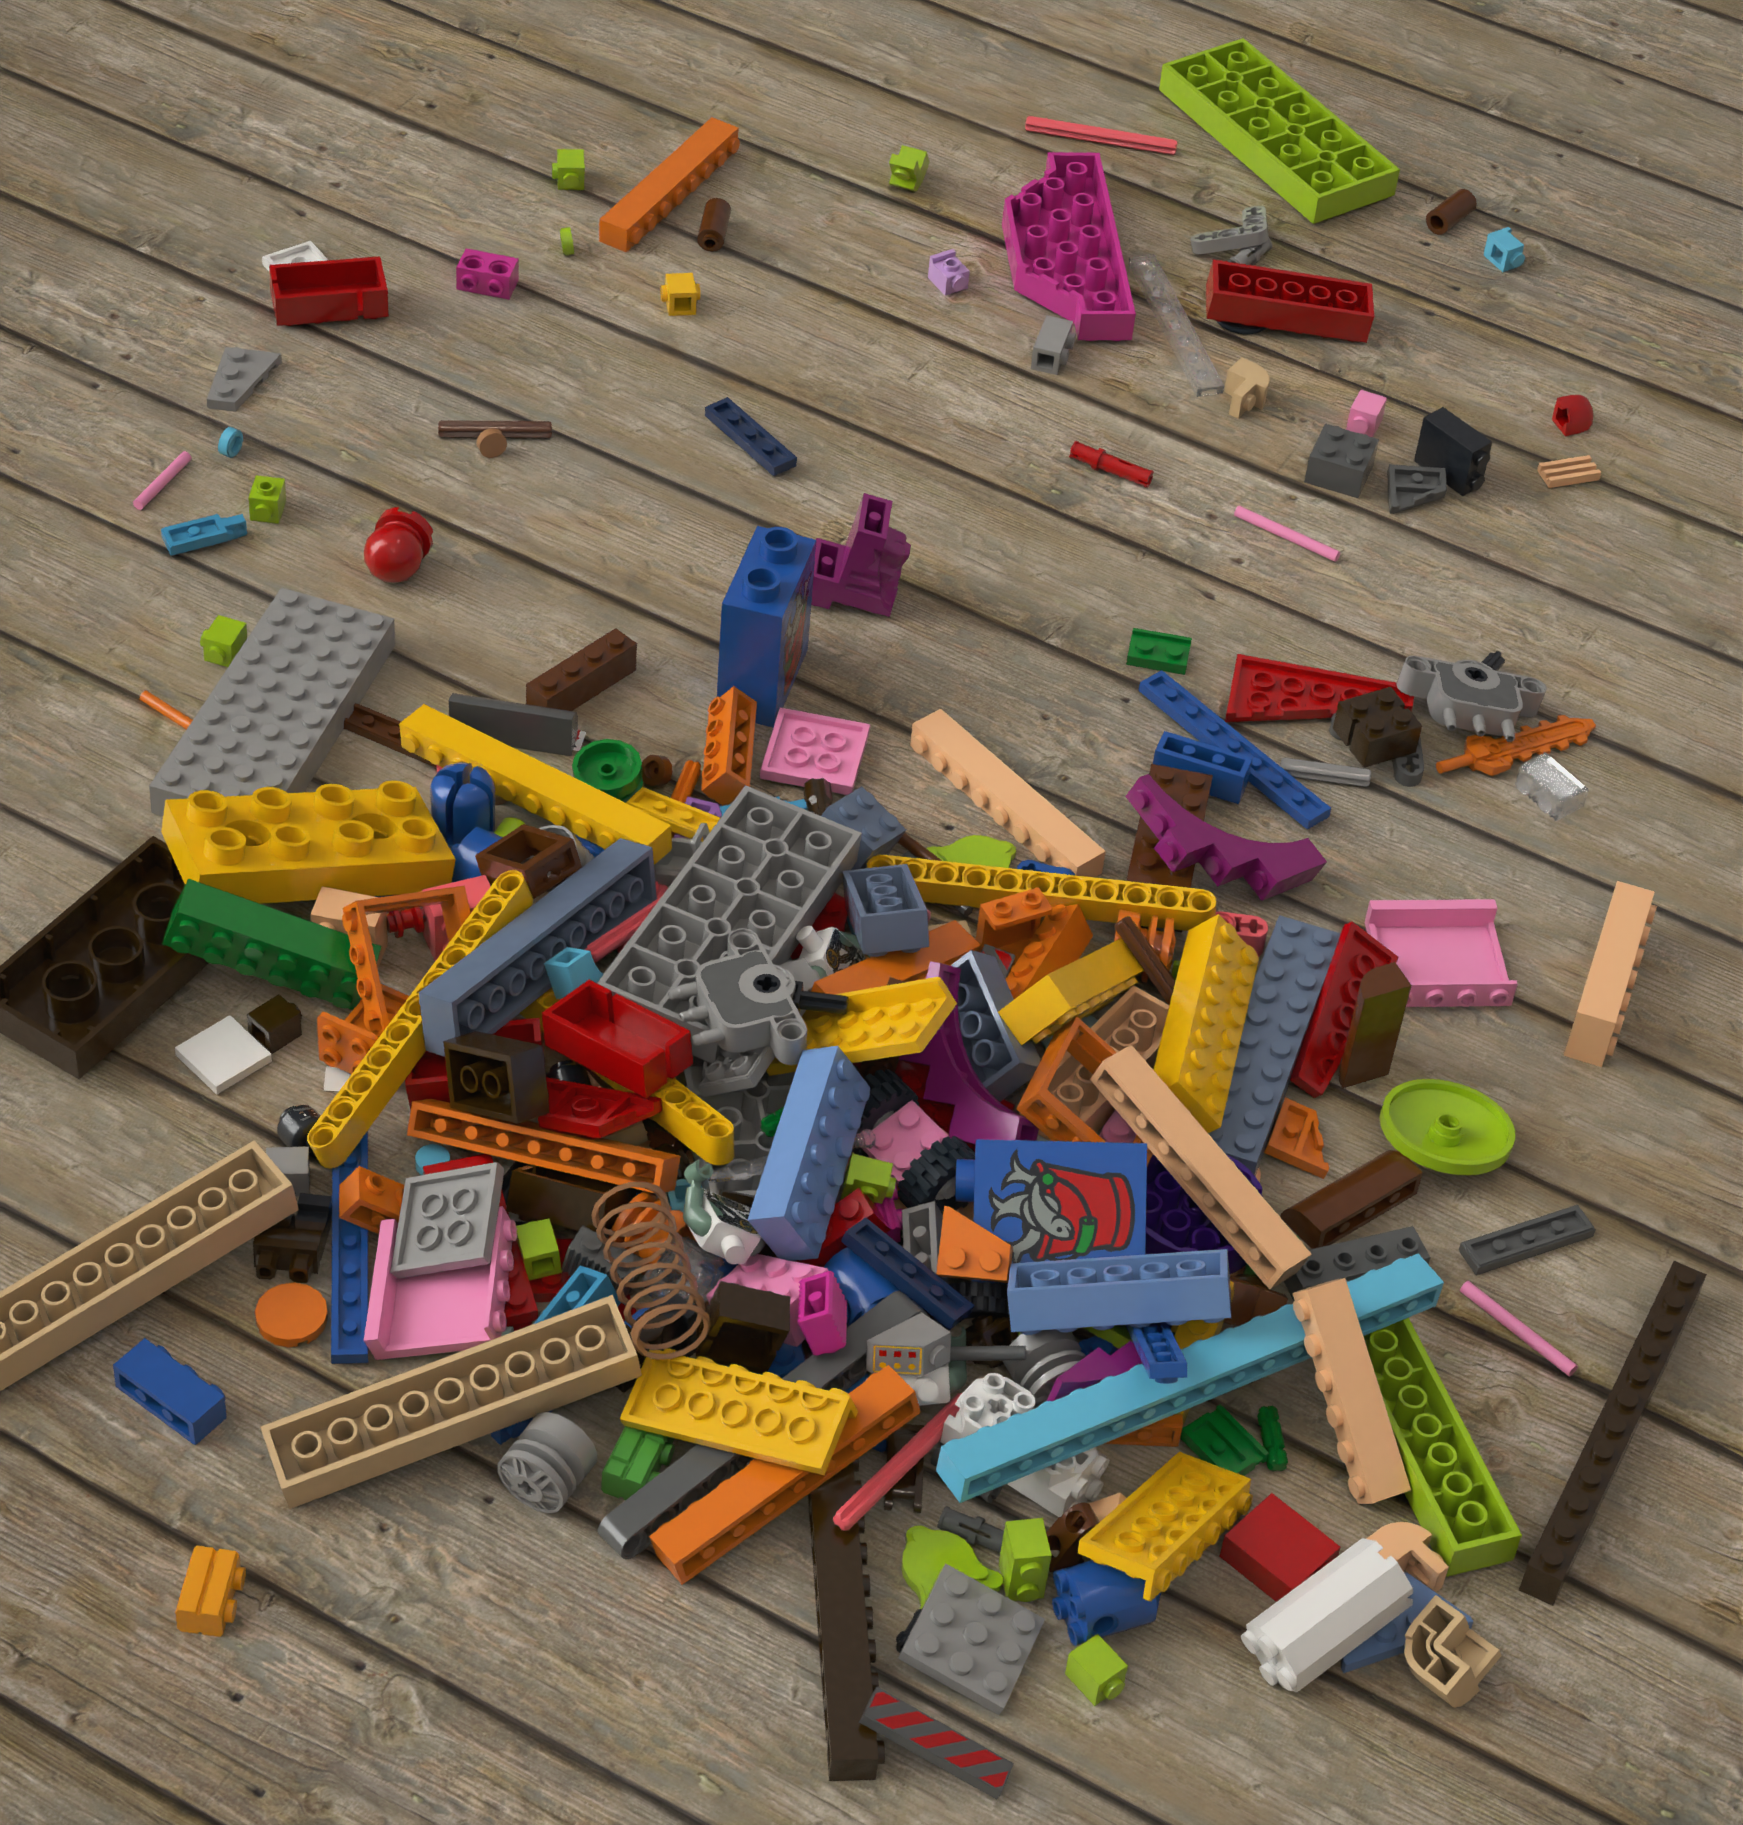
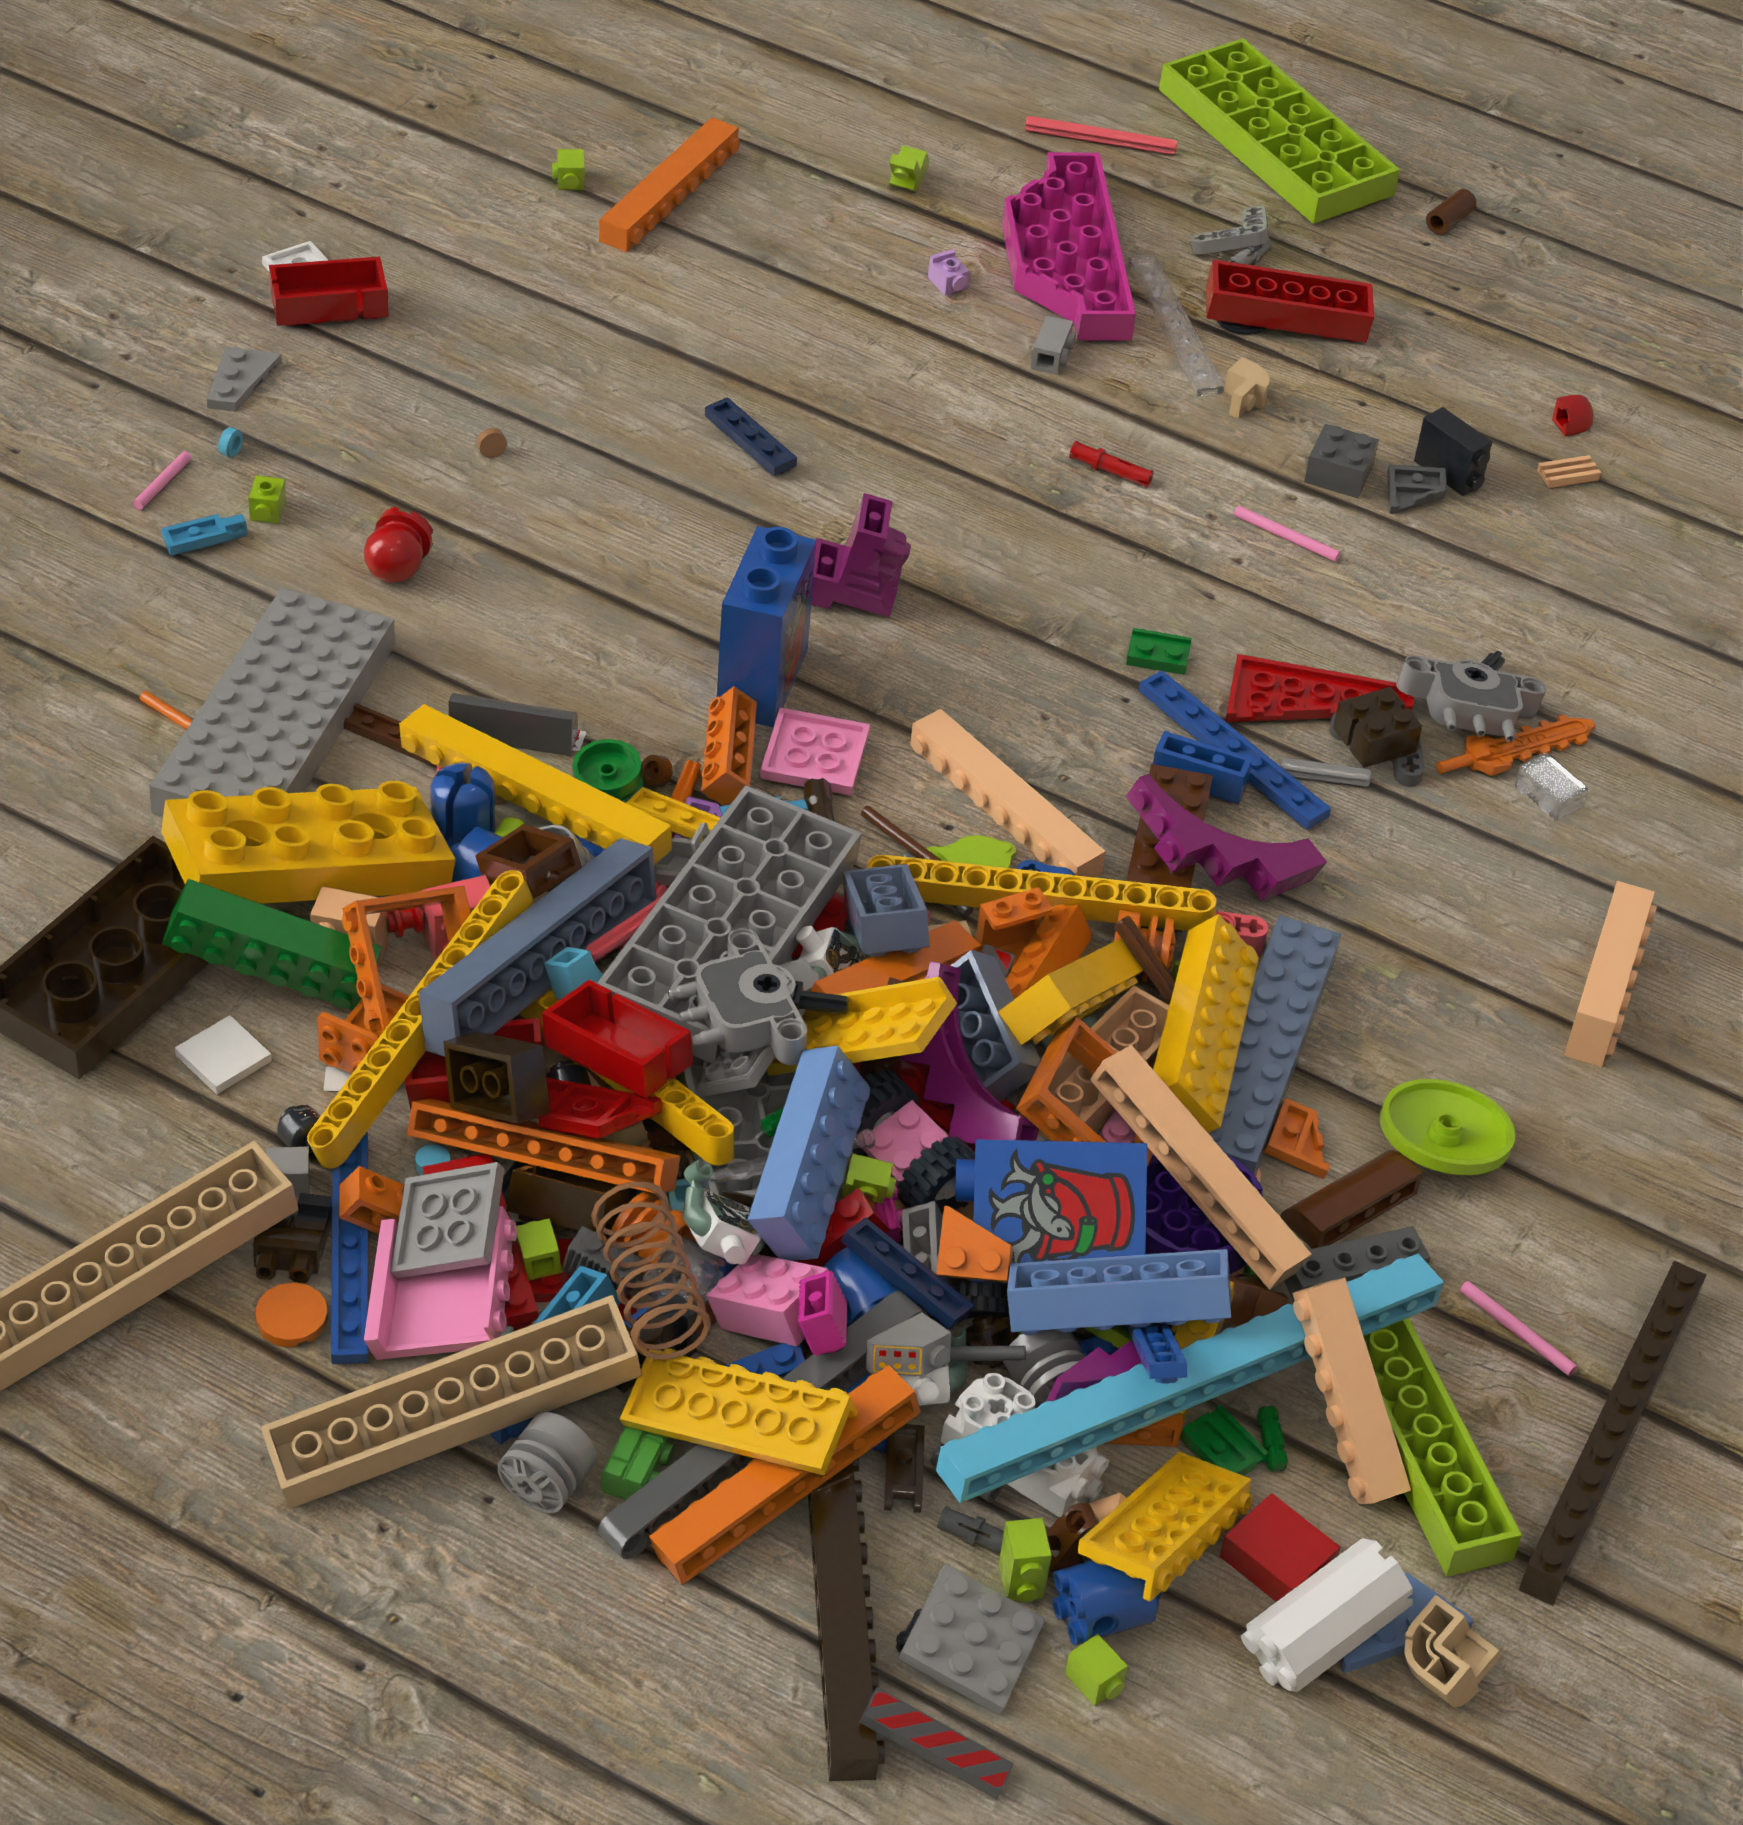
blue brick [113,1338,227,1445] -> none
light orange brick [175,1546,246,1637] -> none
lime brick [200,615,247,667] -> none
dark brown brick [247,994,302,1055] -> none
reddish brown axle [438,420,552,438] -> none
dark pink brick [456,248,519,300] -> none
reddish brown brick [526,628,637,711] -> none
lime tile [560,227,575,256] -> none
yellow brick [660,273,701,316] -> none
dark brown piece [696,1281,790,1374] -> none
reddish brown brick [697,198,731,252] -> none
sand blue piece [822,786,907,870] -> none
coral axle [833,1393,962,1531] -> none
lime tile [901,1525,1003,1609] -> none
red wing [1290,921,1398,1098] -> none
reddish brown brick [1338,962,1412,1089] -> none
bright pink brick [1346,390,1387,437] -> none
bright pink panel [1365,899,1517,1007] -> none
light nougat brick [1366,1522,1449,1592] -> none
dark grey tile [1459,1205,1596,1275] -> none
medium azure brick [1483,227,1525,272] -> none

